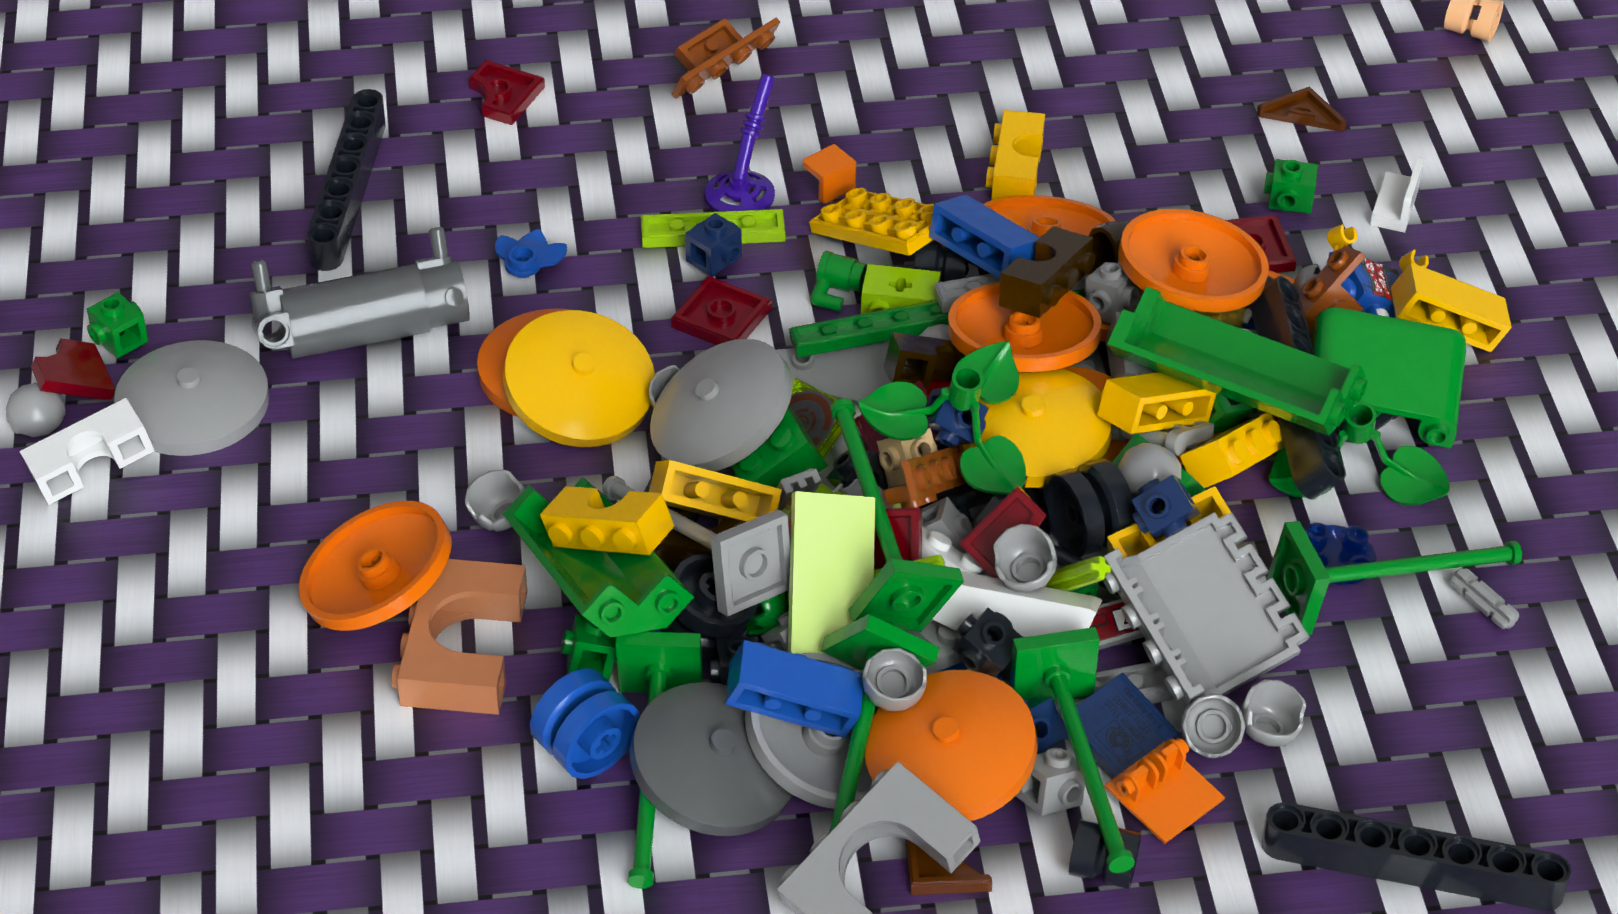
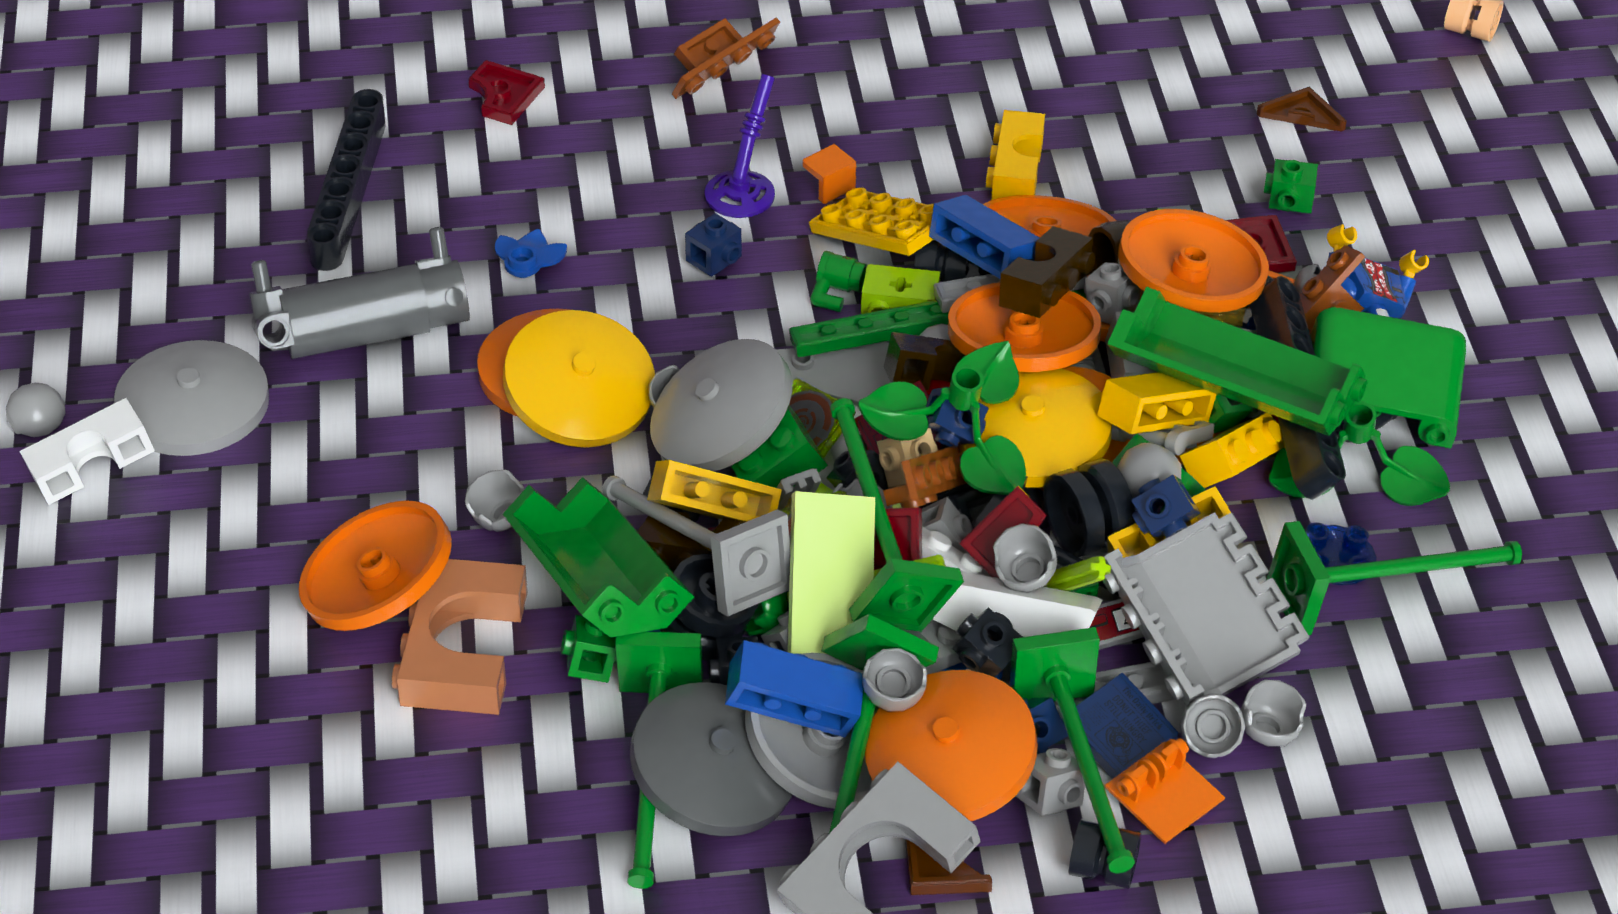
dark red tile [31,338,116,400] -> none
green brick [87,292,149,359] -> none
blue wheel [530,668,640,779] -> none
yellow arch [540,486,674,555] -> none
lime tile [641,209,785,248] -> none
dark red tile [671,276,772,345] -> none
black beam [1261,802,1571,911] -> none
white panel [1370,157,1424,233] -> none
yellow brick [1391,262,1512,352] -> none
light grey axle [1450,568,1519,629] -> none

